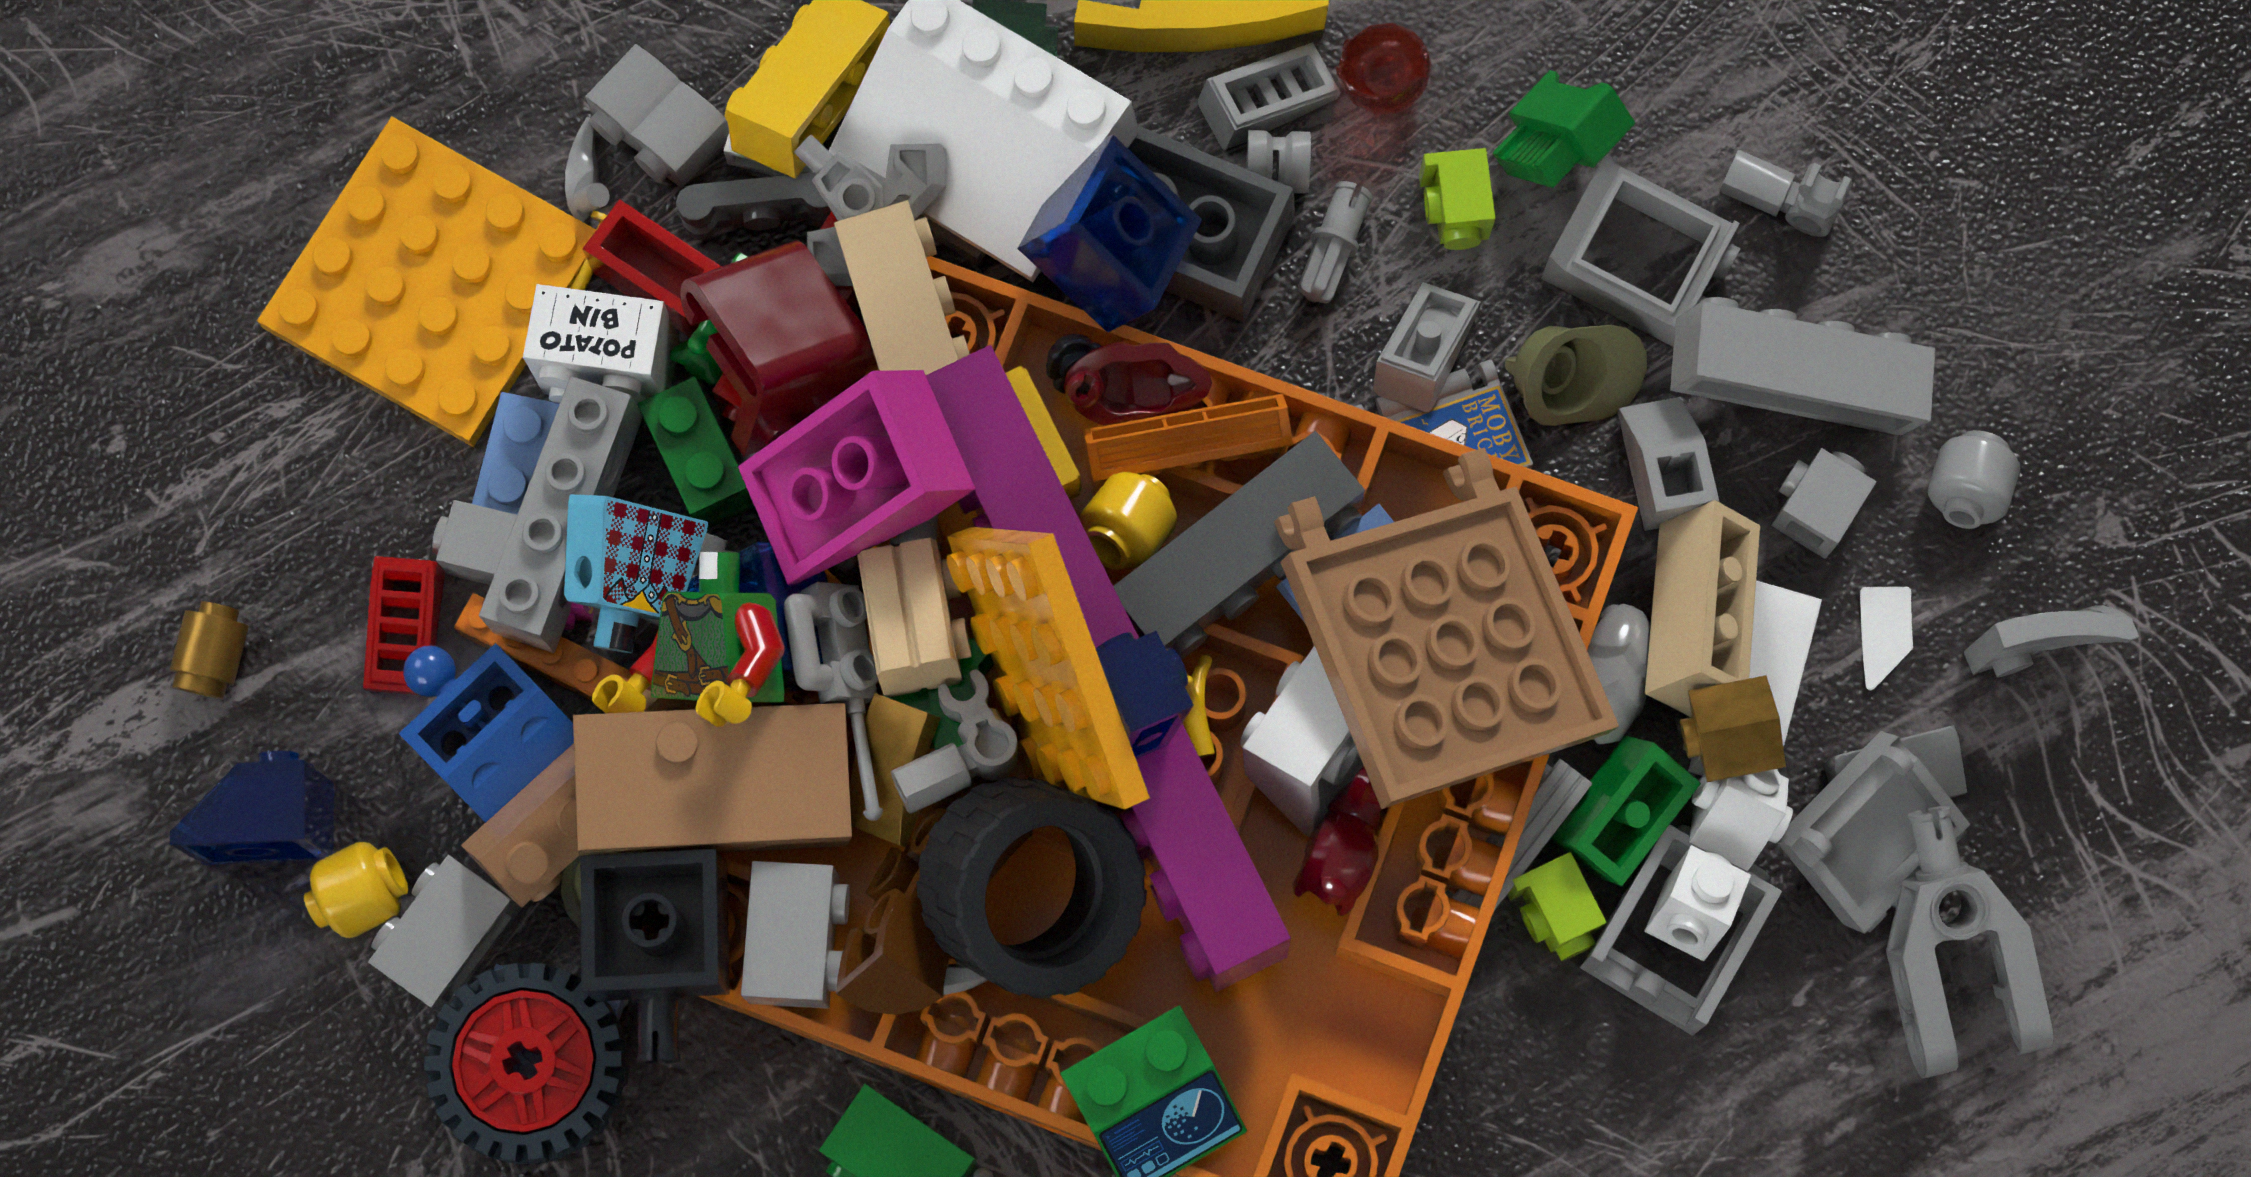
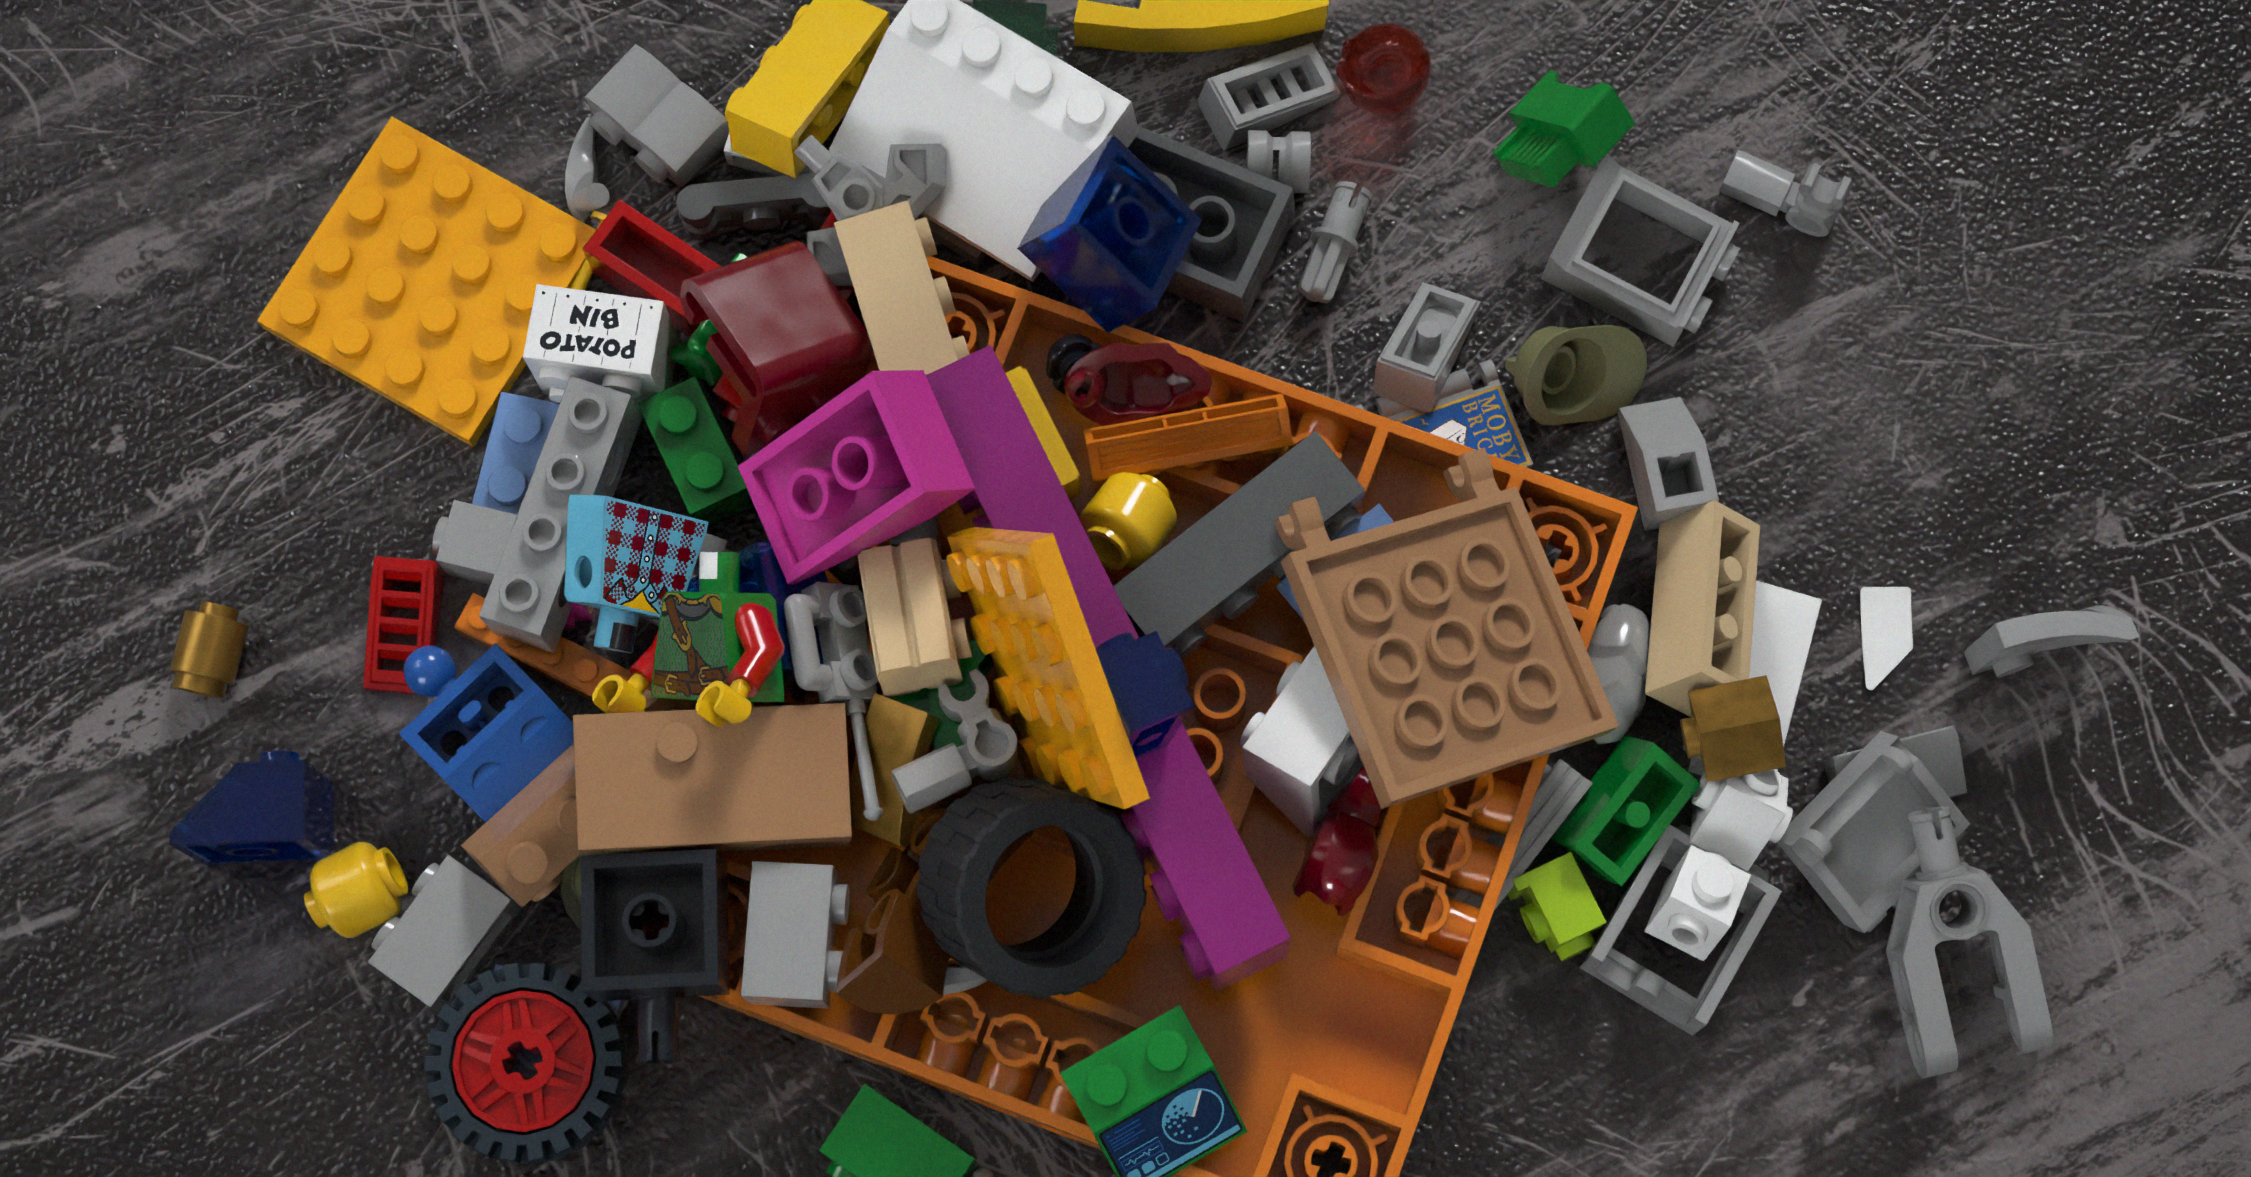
yellow bar [1161,655,1215,758] -> none
lime brick [1419,148,1495,250] -> none
light grey brick [1670,297,1935,436] -> none
light grey brick [1771,448,1877,559] -> none
light grey head [1928,430,2020,529] -> none

